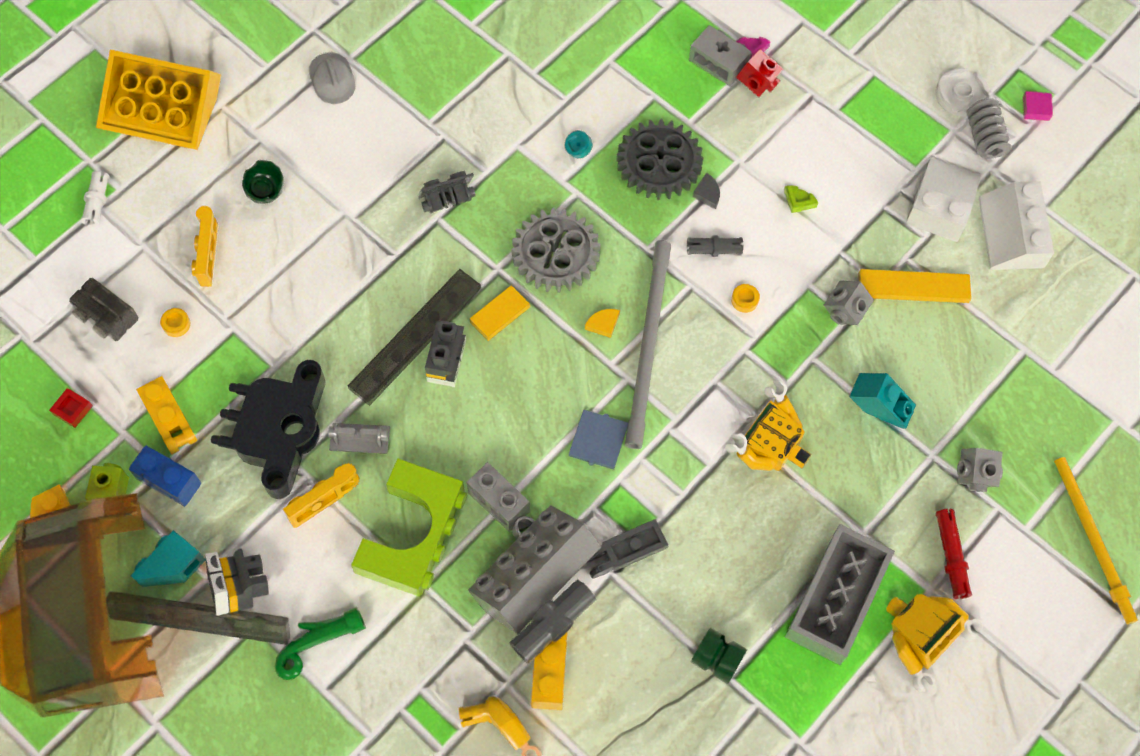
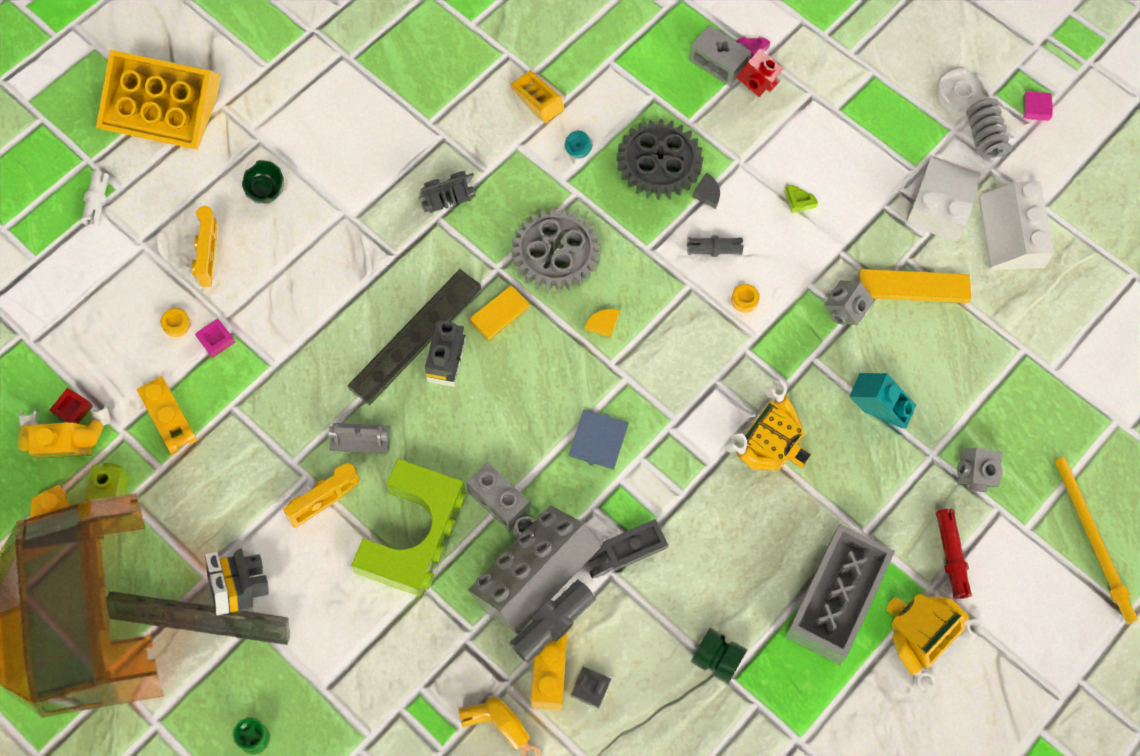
clear smoke brick [69,277,139,342] -> none
blue brick [129,445,201,507] -> none
teal slope [131,530,206,587] -> none
black piece [211,360,326,499] -> none
green plant [275,606,366,680] -> none
light grey piece [309,52,356,104] -> none
light grey piece [625,240,671,449] -> none
none -> yellow torso [17,406,111,459]
none -> dark pink tile [195,318,236,358]
none -> green wheel [233,718,270,754]
none -> yellow slope [510,70,564,123]
none -> dark grey tile [571,666,611,709]

